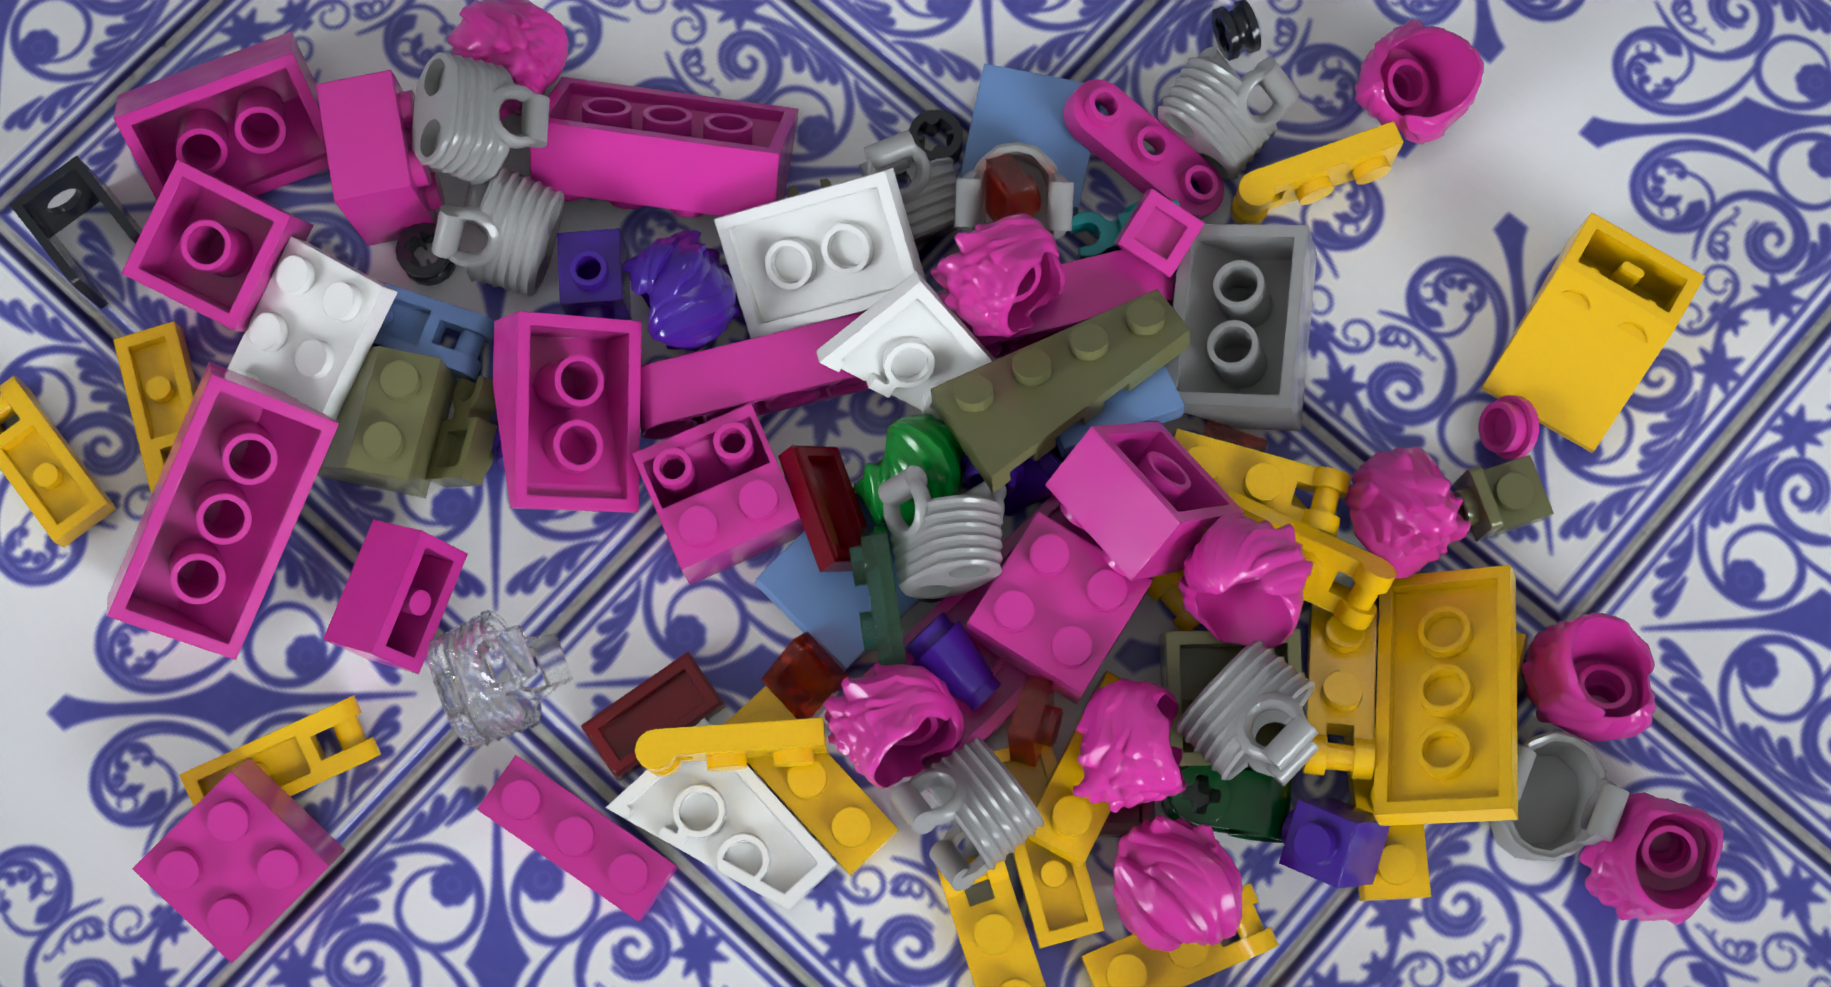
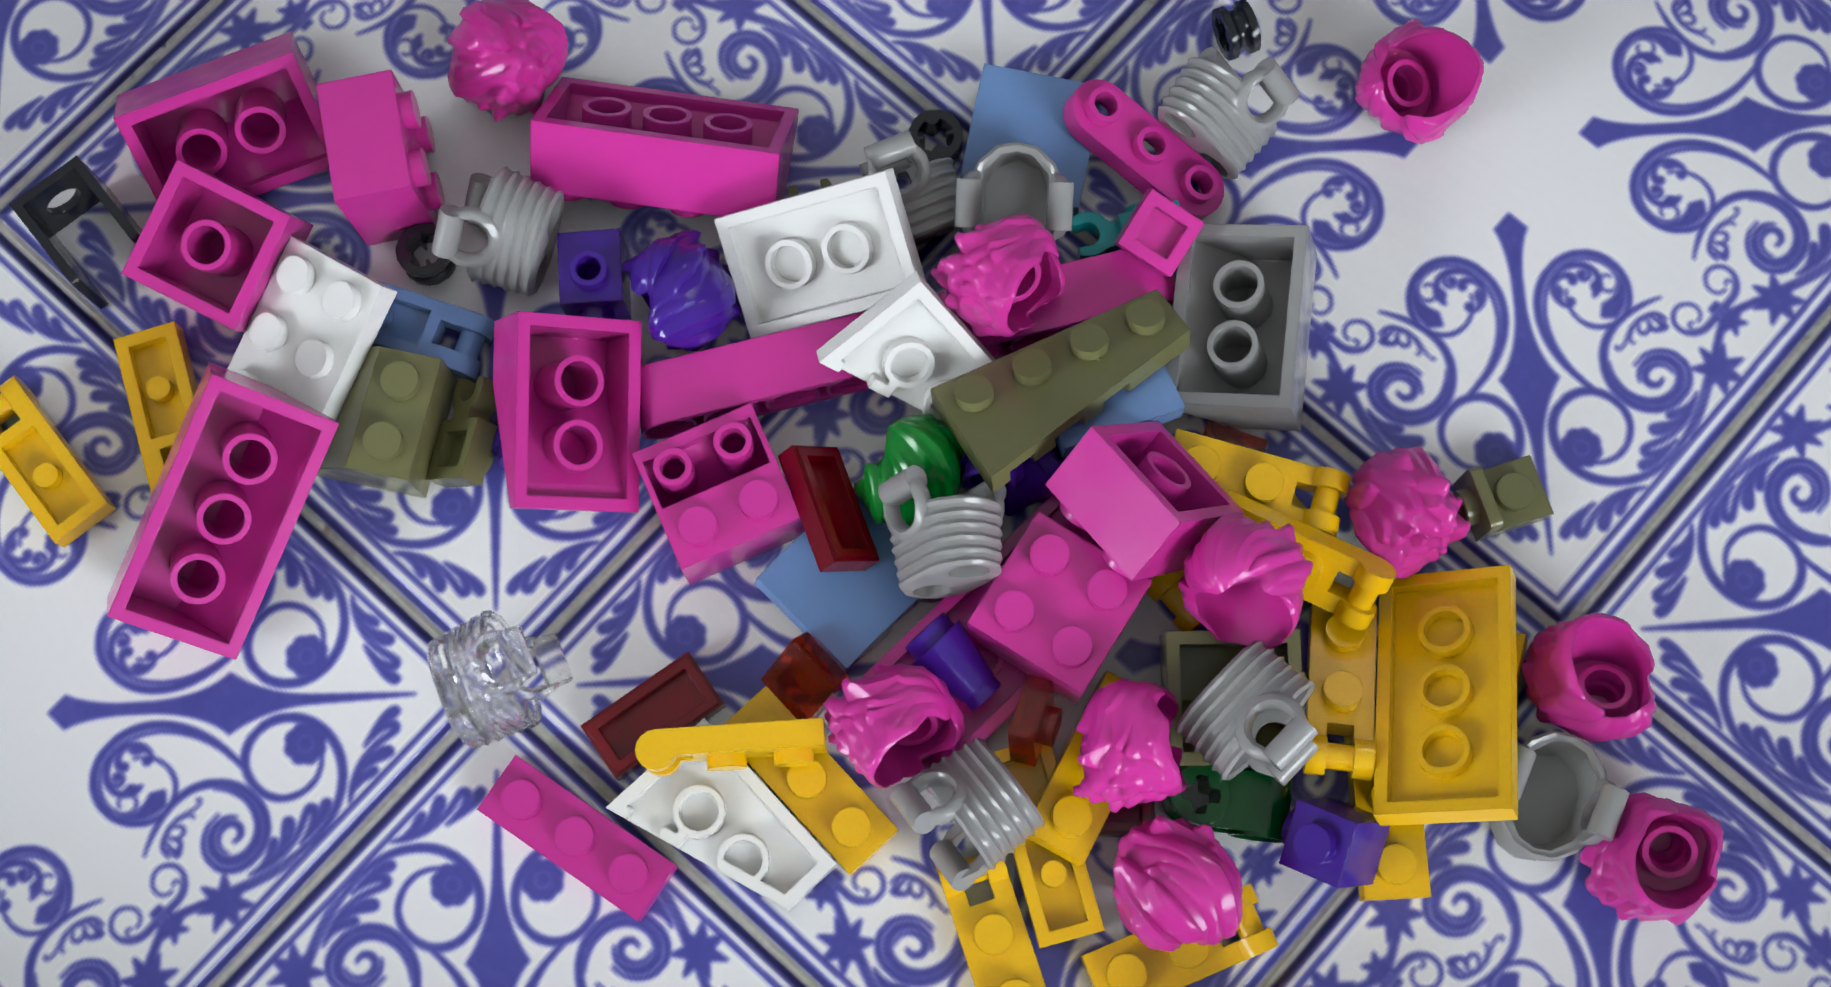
dark pink brick [132,758,345,963] -> none
yellow plate [179,695,381,807] -> none
dark pink brick [323,520,468,674] -> none
light grey piece [412,52,550,185] -> none
clear green plate [849,524,907,666] -> none
clear red plate [986,154,1041,222] -> none
yellow plate [1230,121,1404,225] -> none
dark pink plate [1478,395,1539,459] -> none
yellow slope [1481,212,1705,453] -> none

